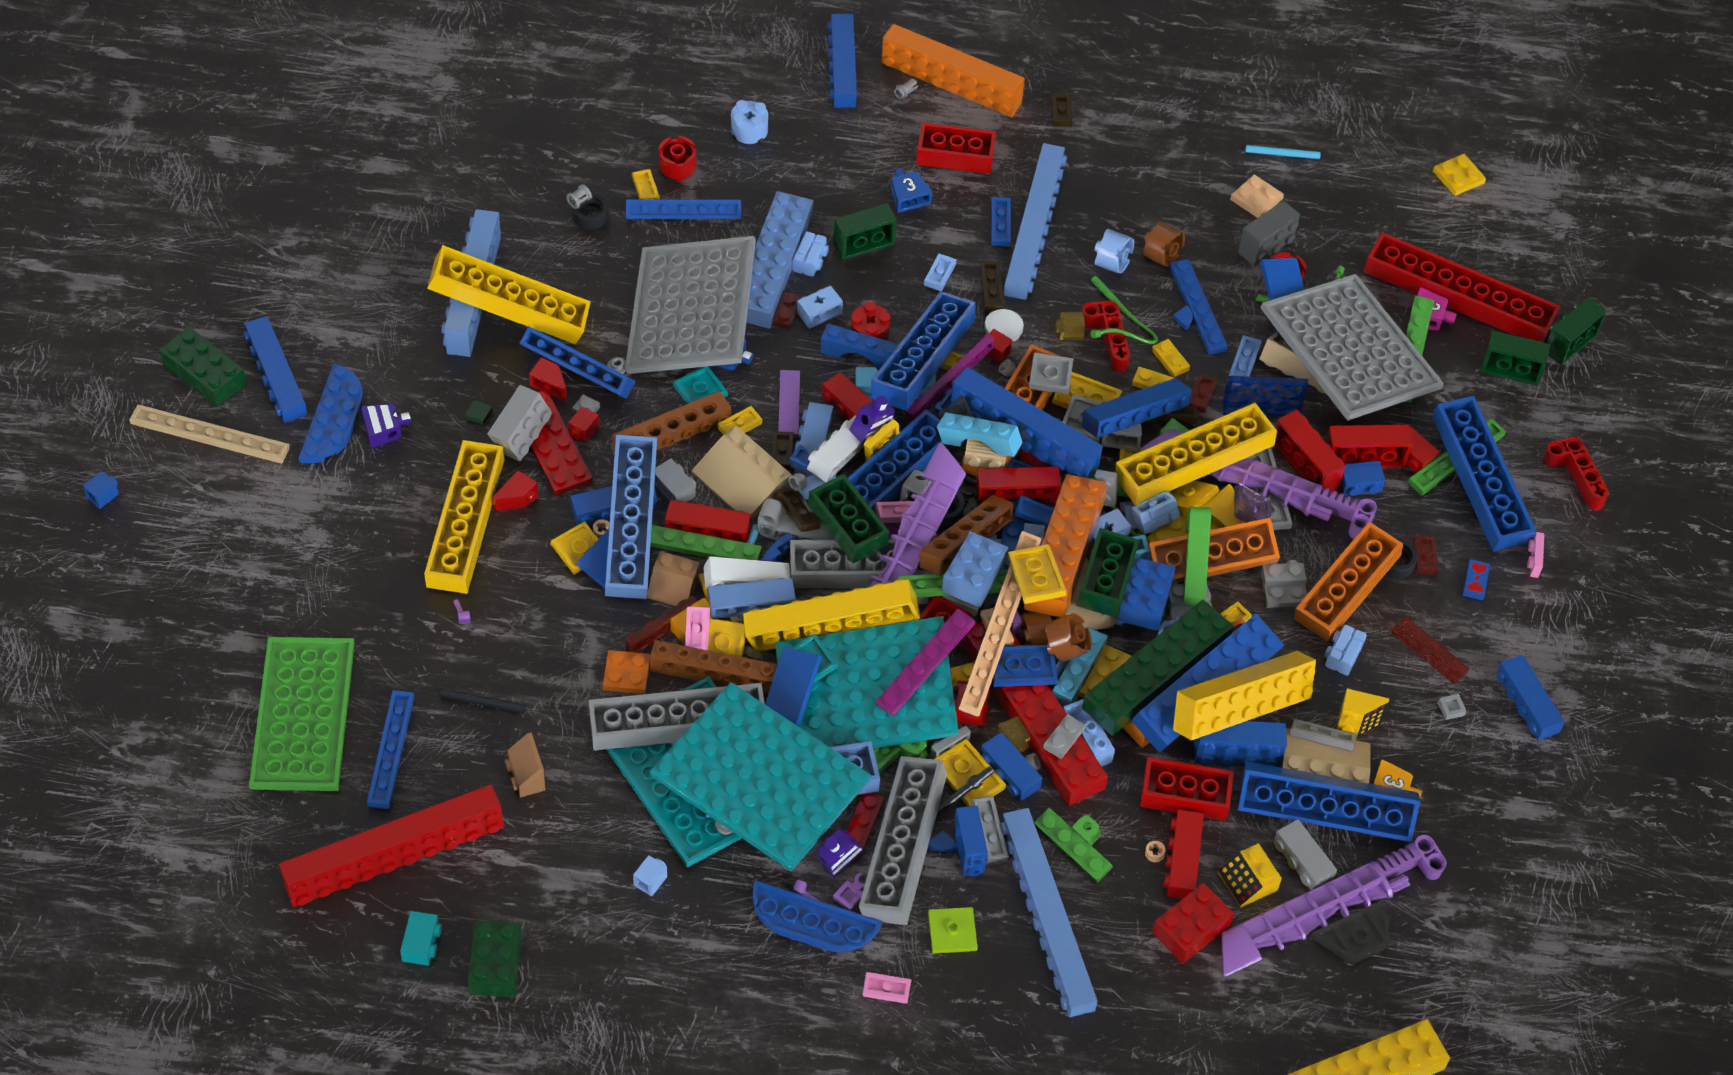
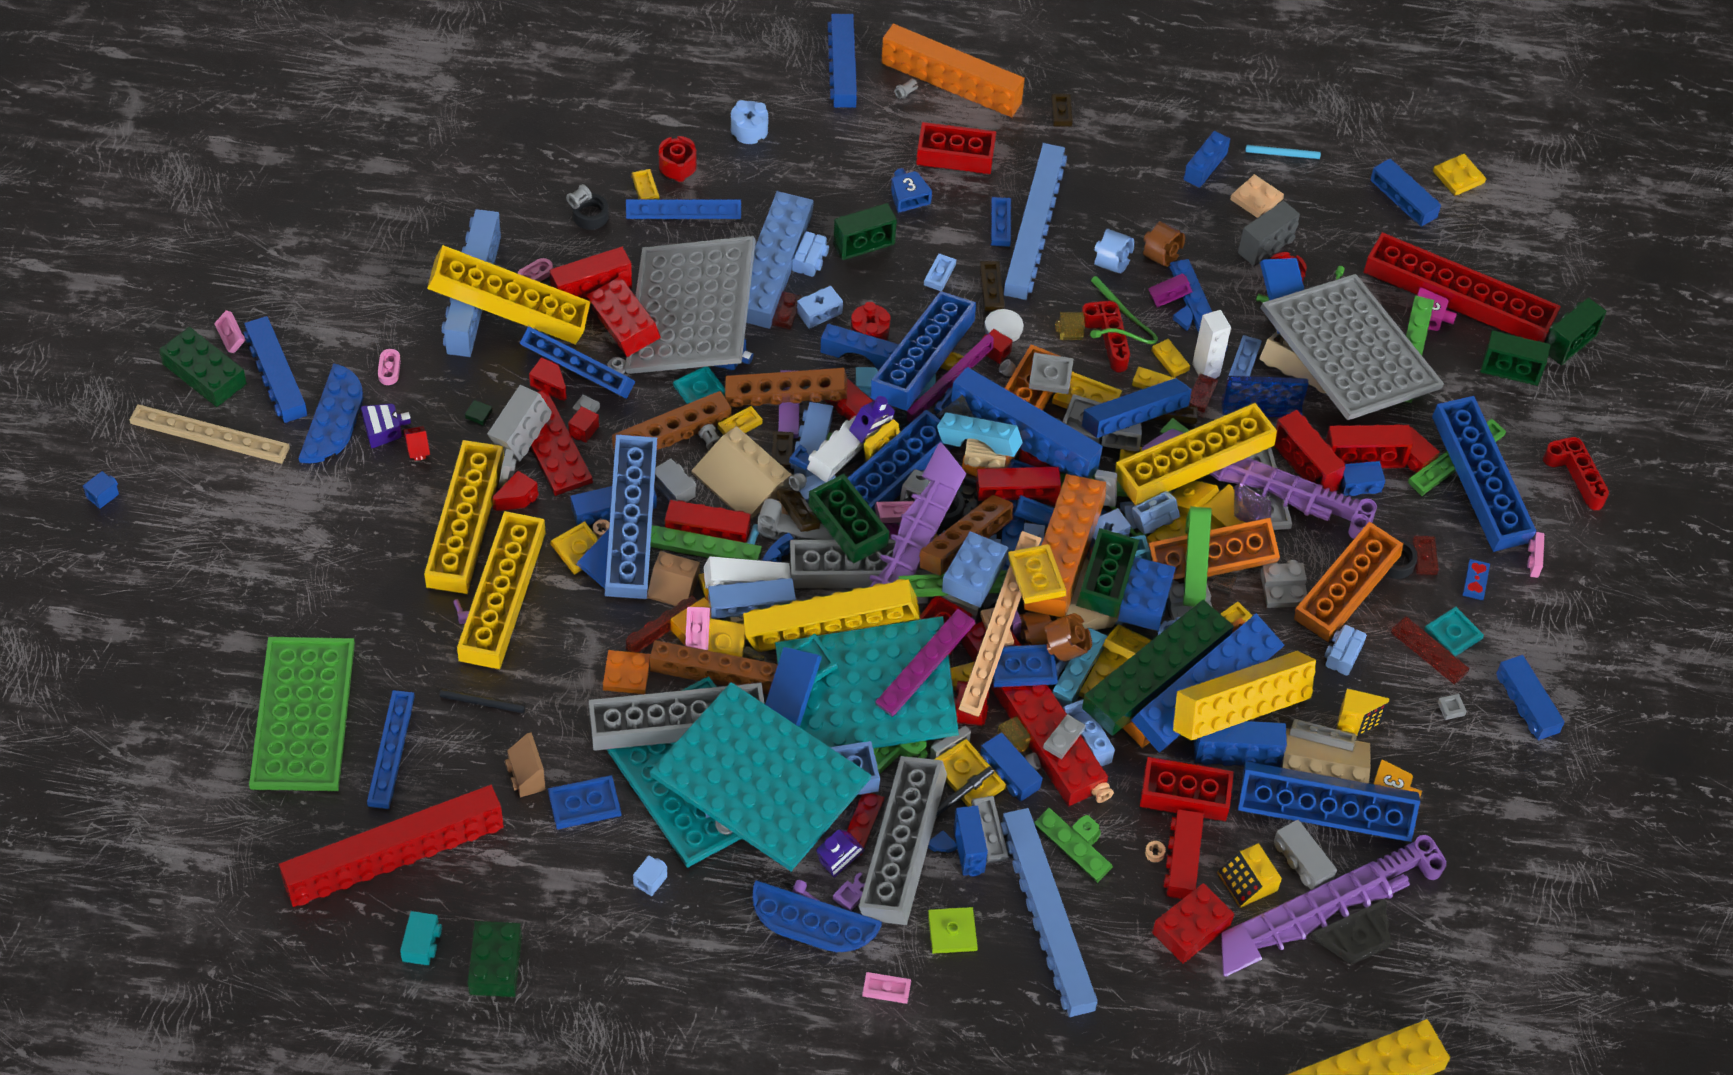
none -> bright pink plate [214,311,245,353]
none -> bright pink plate [378,349,401,385]
none -> red slope [403,426,430,461]
none -> yellow brick [457,511,546,669]
none -> light grey plate [498,449,517,489]
none -> bright pink plate [517,258,553,282]
none -> blue tile [548,775,621,829]
none -> red brick [549,247,632,301]
none -> red brick [586,276,661,357]
none -> light grey bush [698,424,721,450]
none -> dark orange brick [725,368,847,407]
none -> light nougat bush [1092,782,1114,803]
none -> yellow plate [1103,624,1152,659]
none -> magenta panel [1149,273,1192,308]
none -> blue brick [1184,131,1230,188]
none -> white brick [1192,310,1231,382]
none -> blue brick [1370,159,1441,227]
none -> teal tile [1424,607,1484,659]

